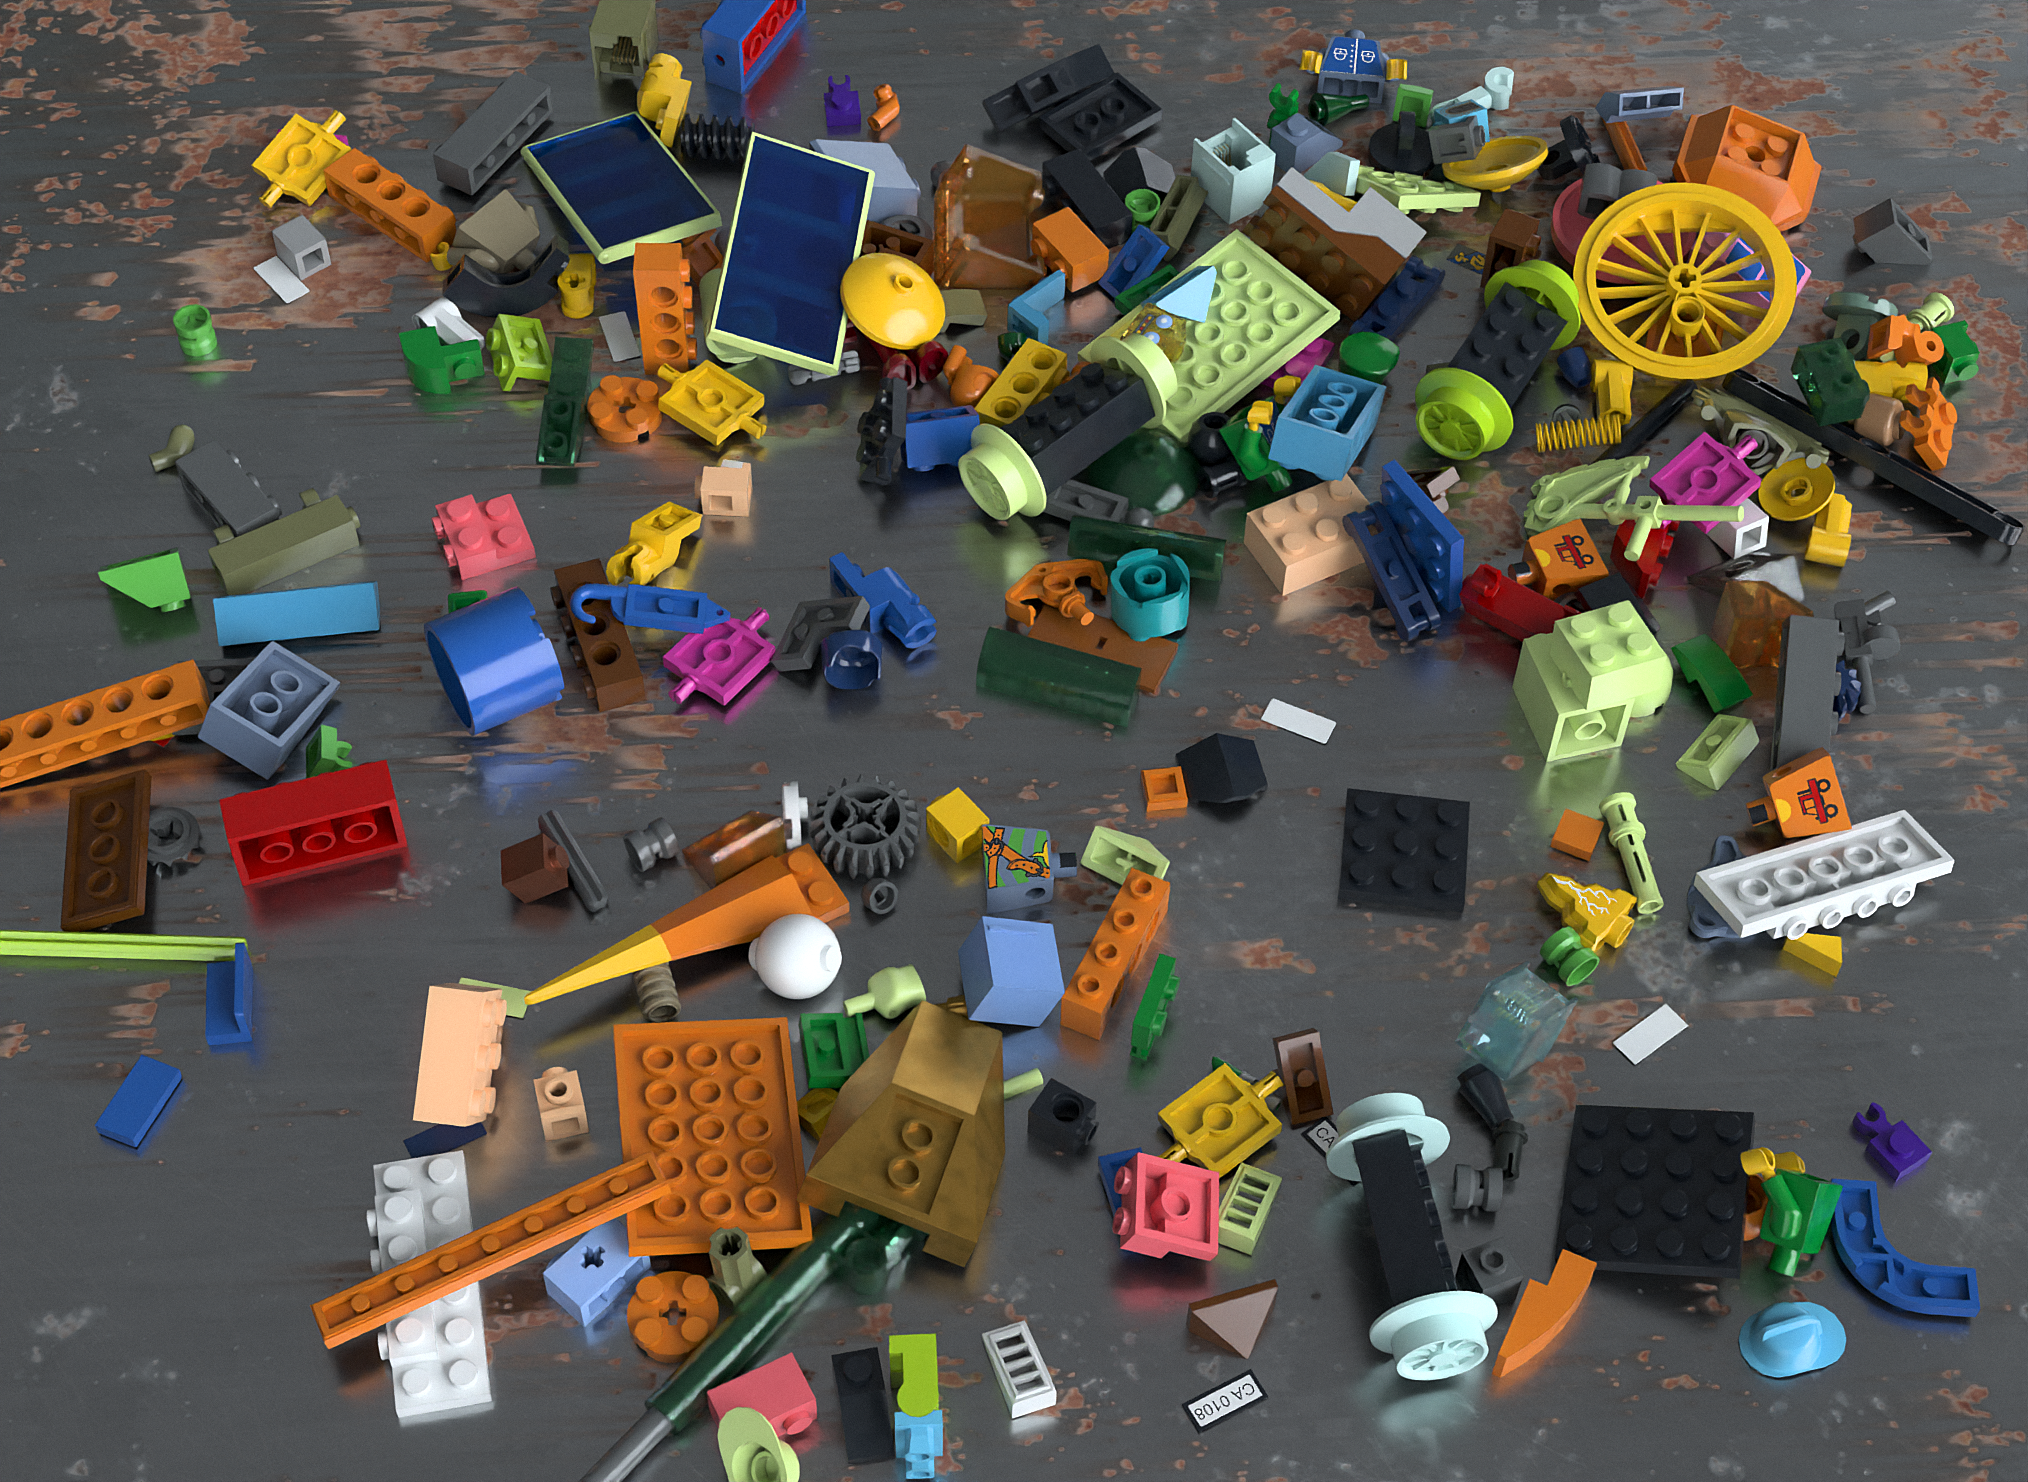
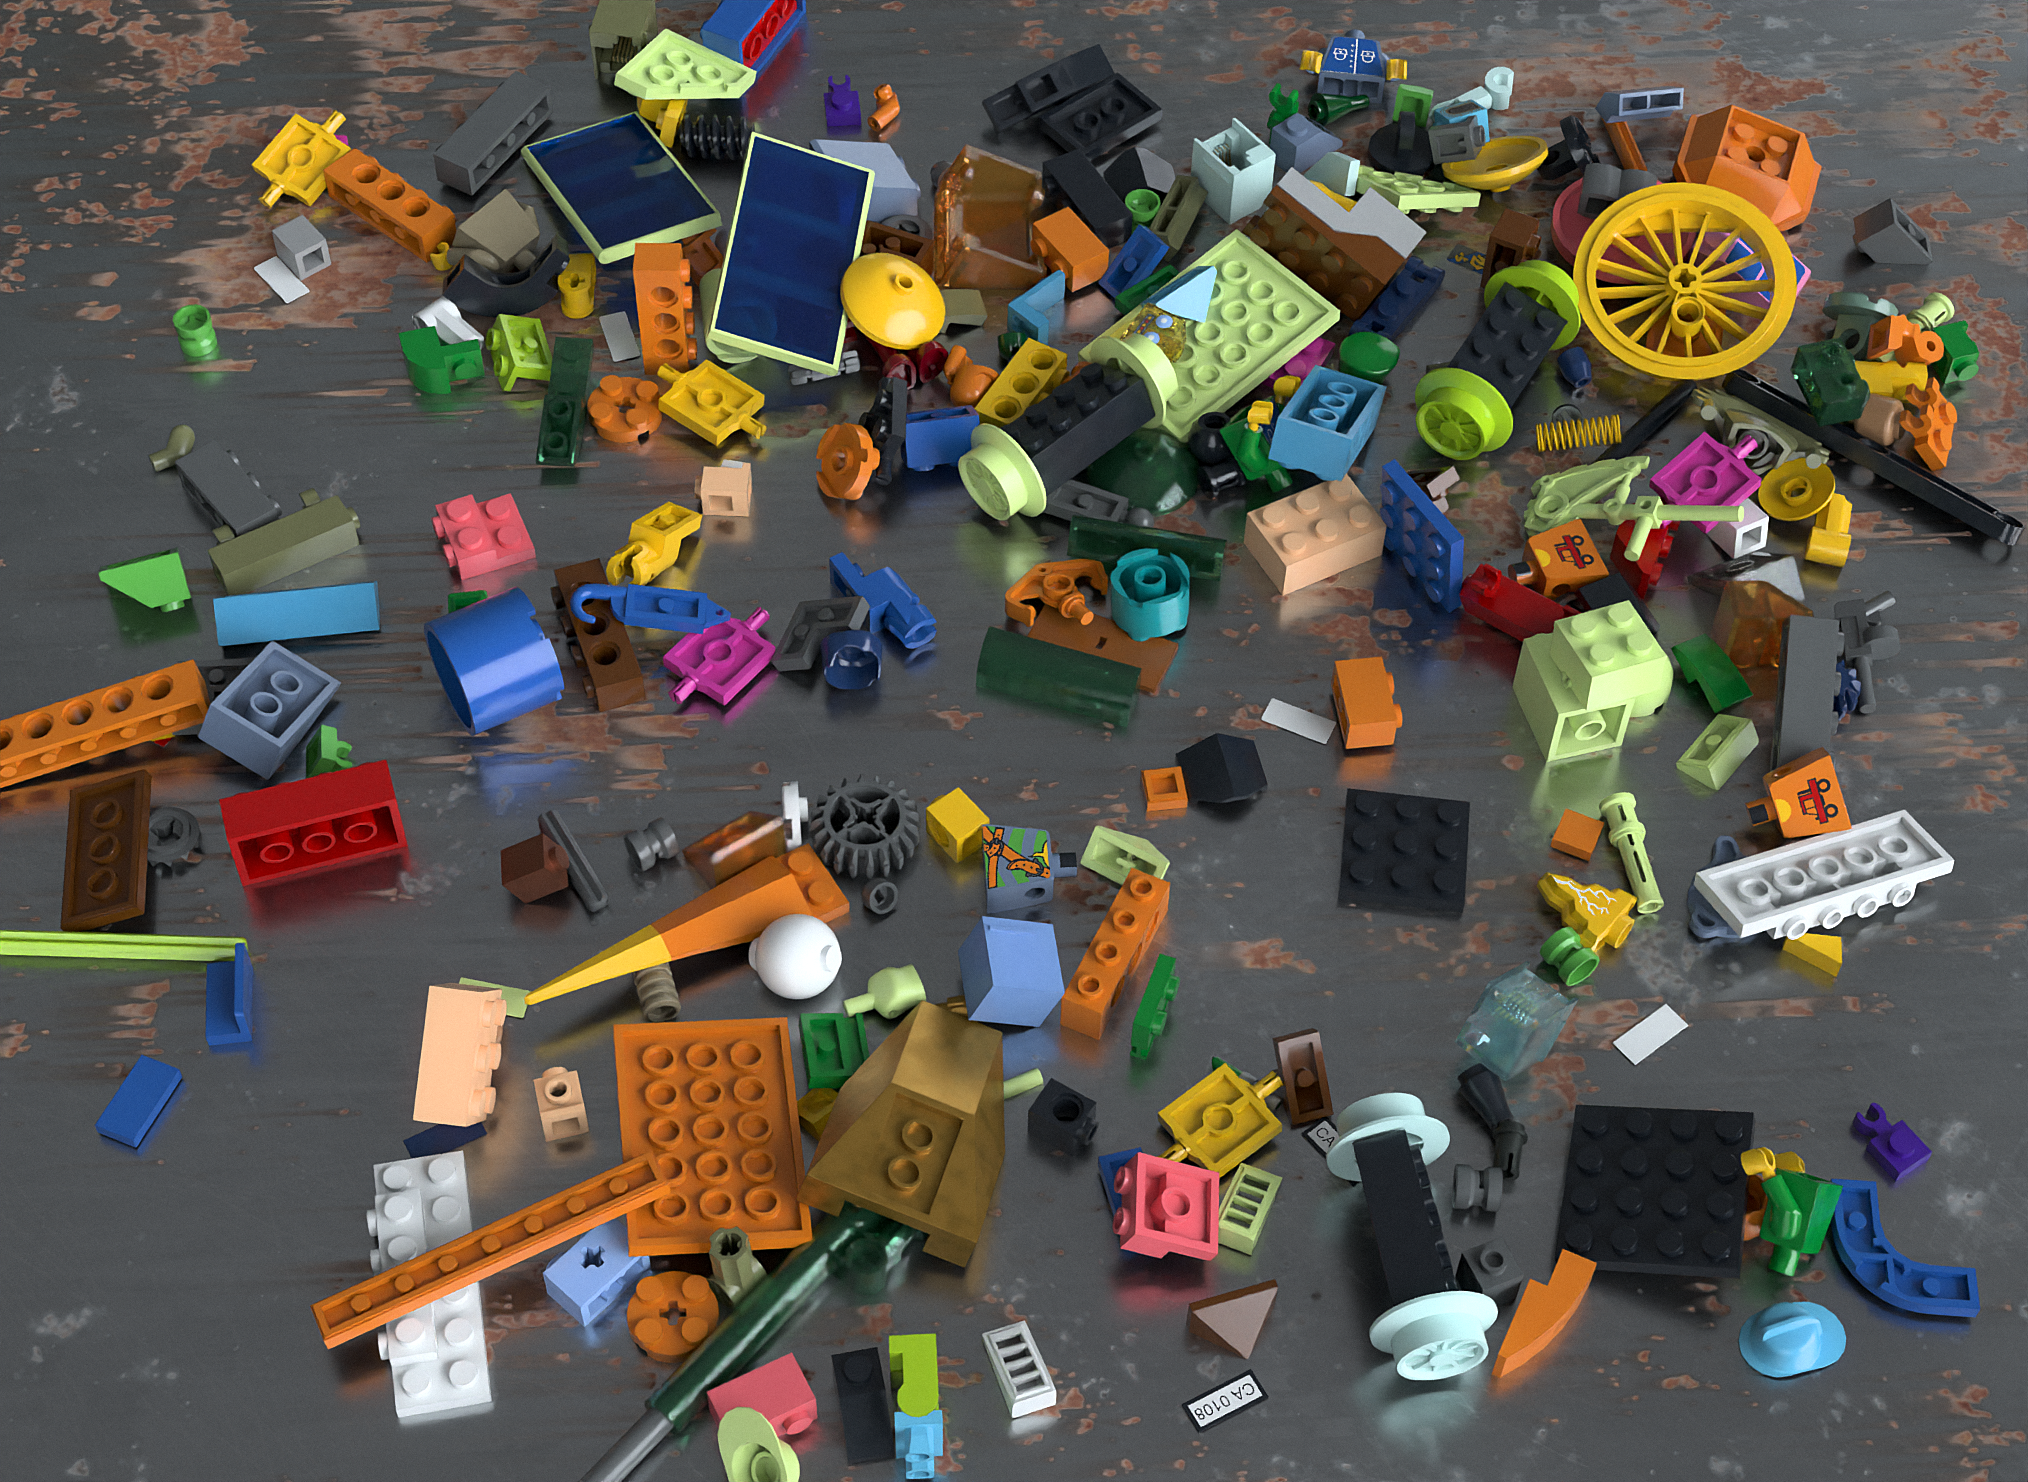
dark blue plate [1342,501,1441,642] -> none
yellow piece [1590,359,1633,429] -> none
none -> yellowish green plate [614,29,757,100]
none -> orange plate [816,422,880,500]
none -> orange brick [1331,656,1402,749]

